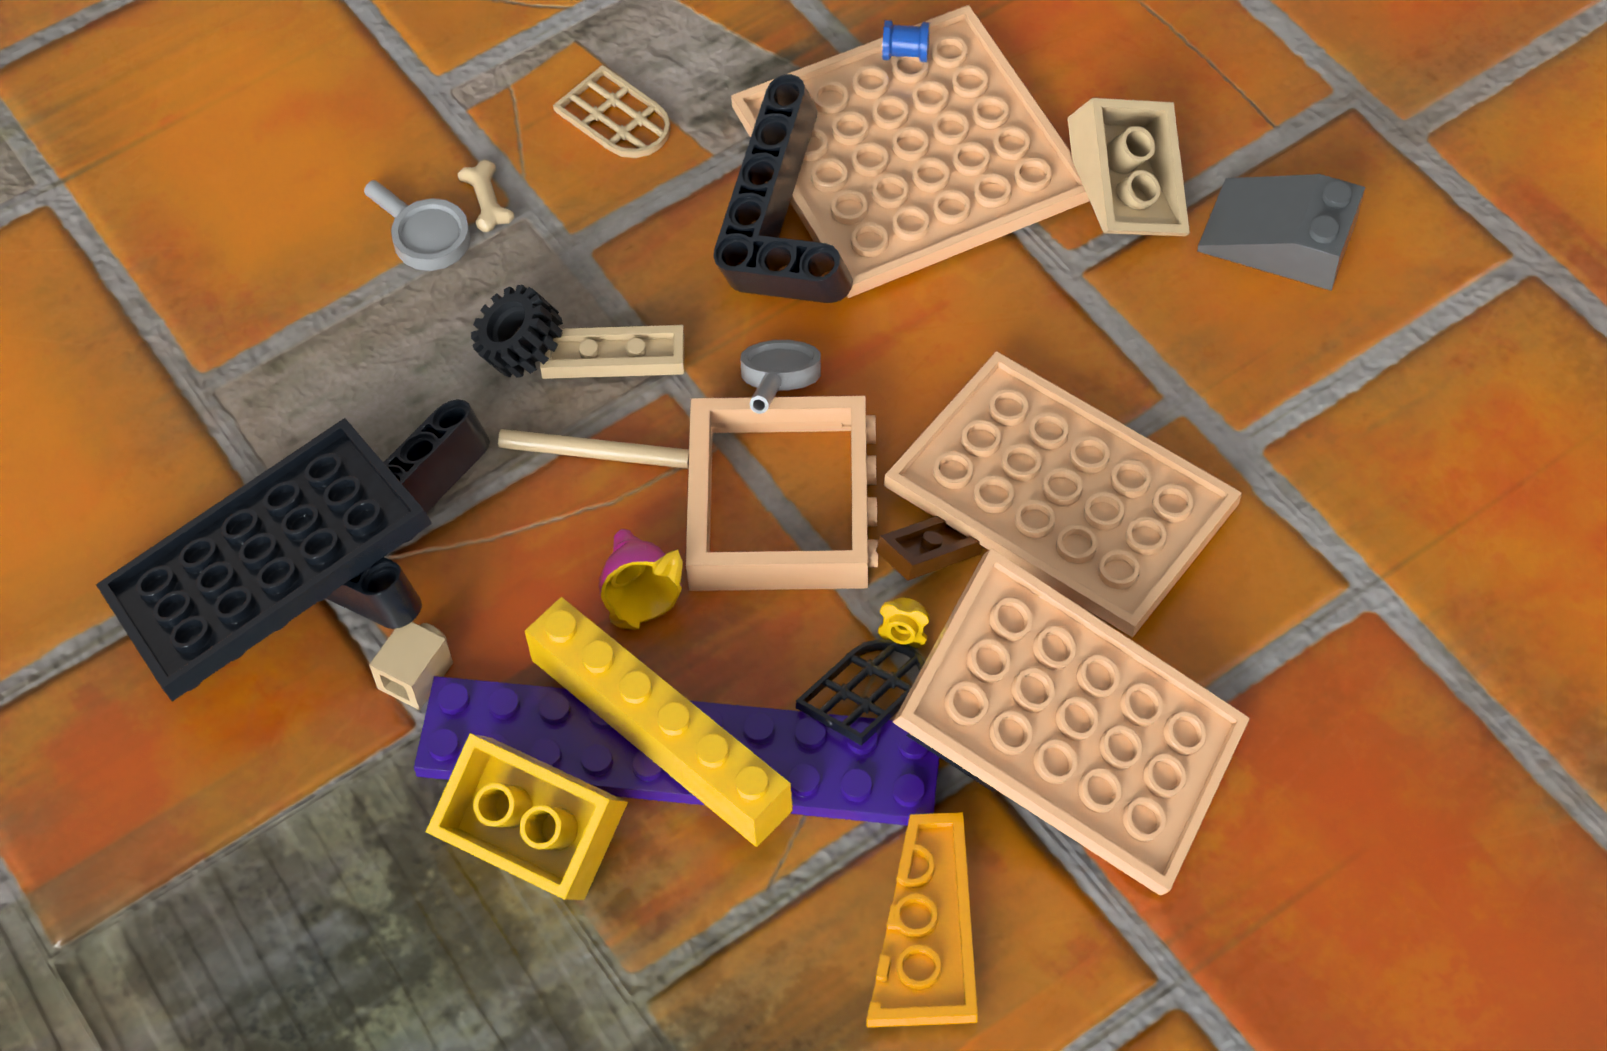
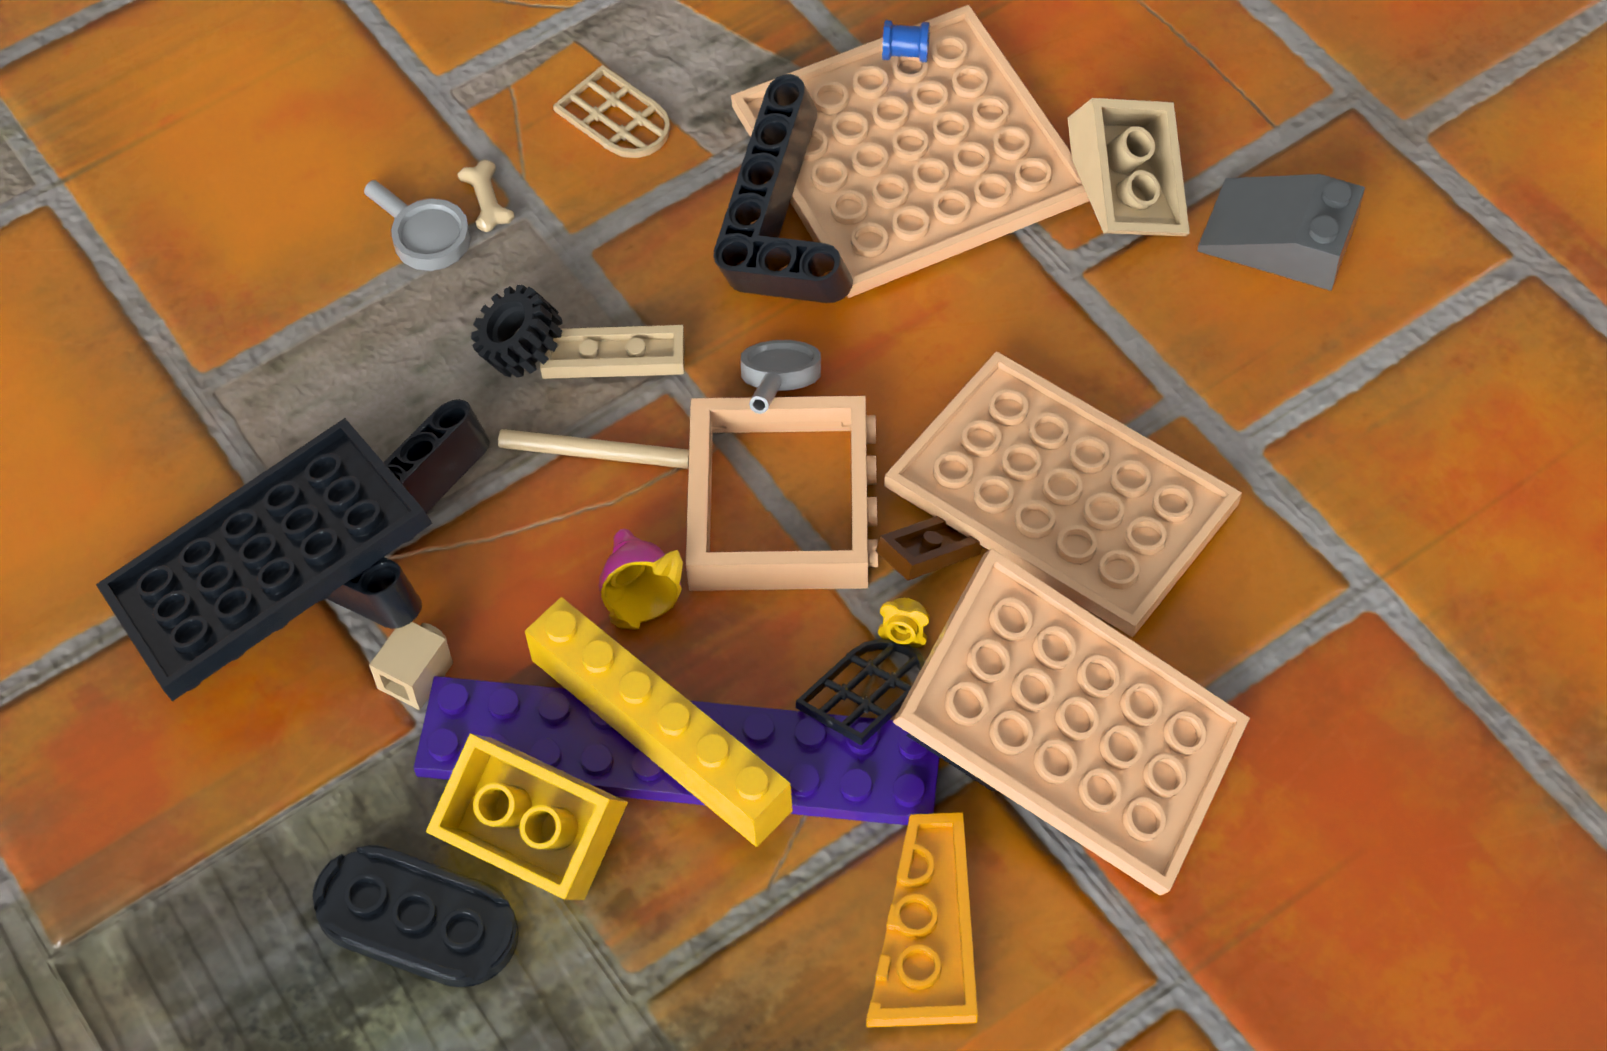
none -> black tile [312,845,519,987]

